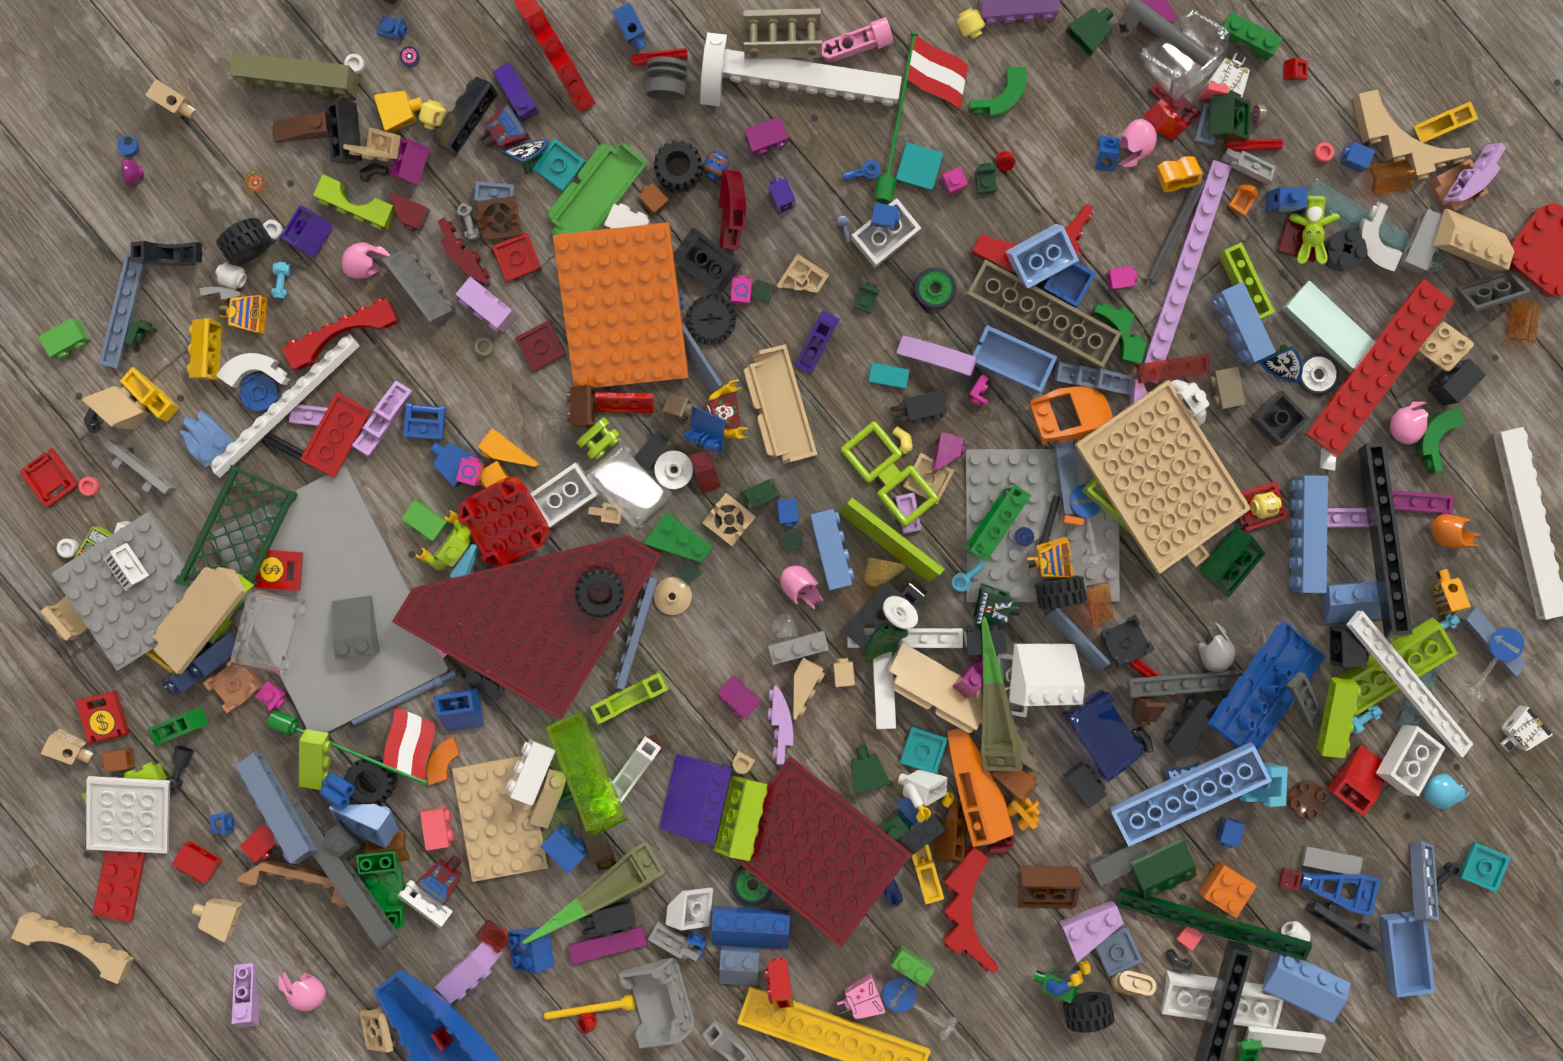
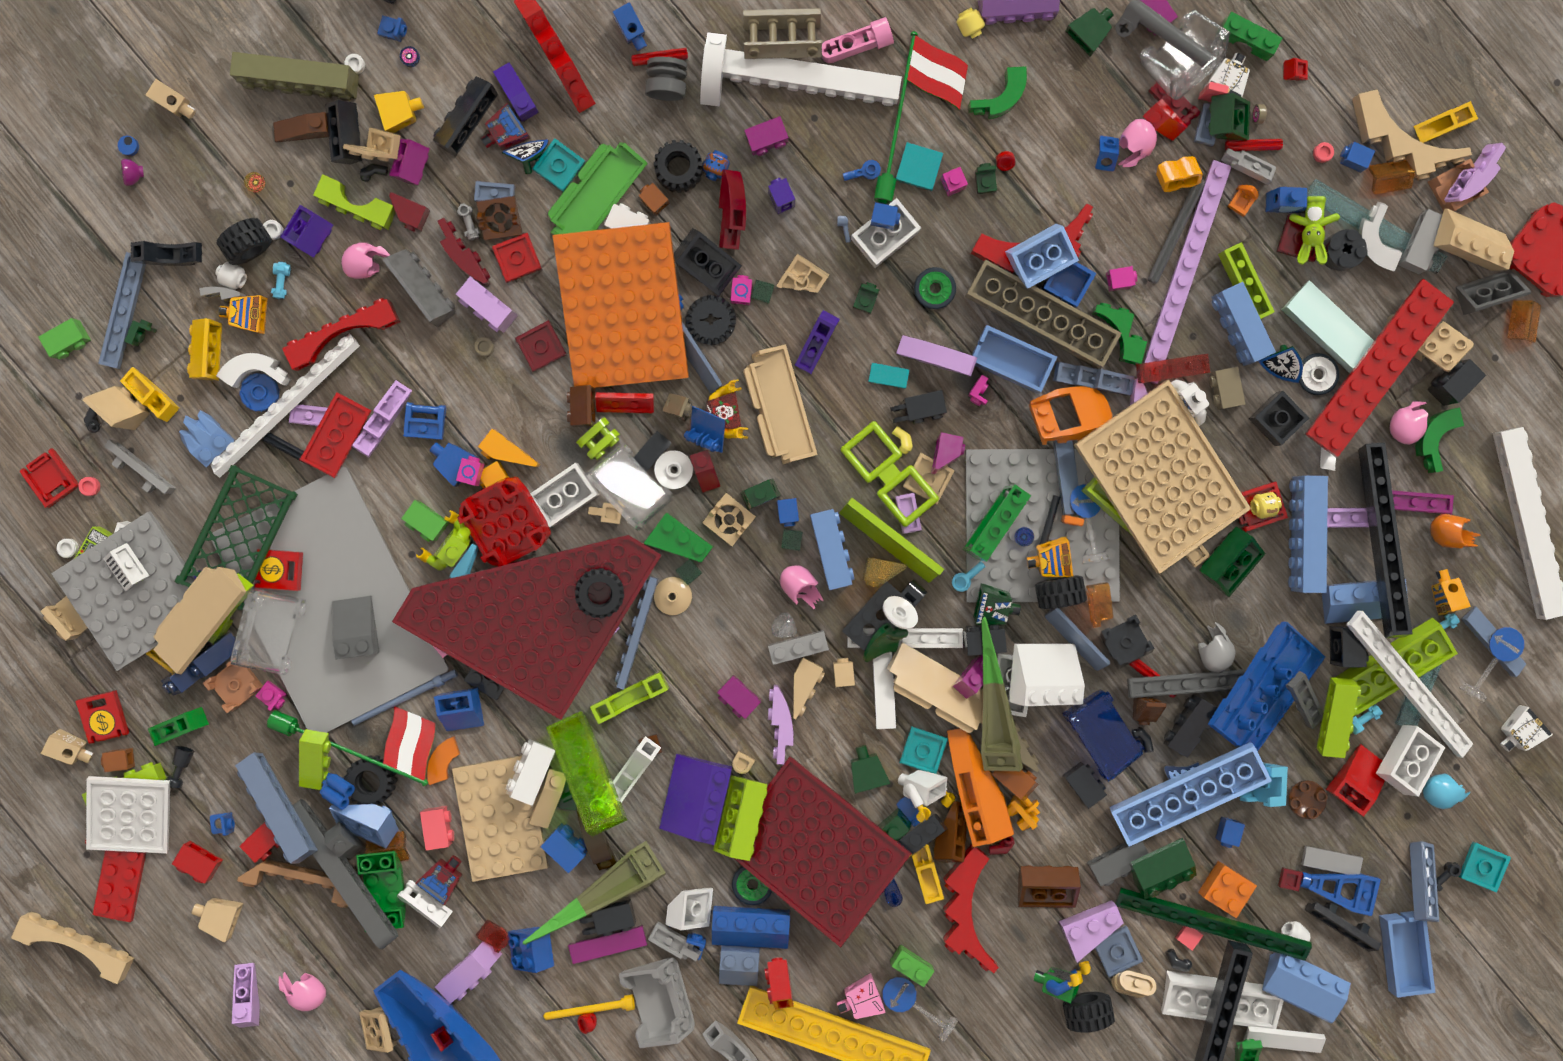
light yellow head [419,100,446,130] -> none

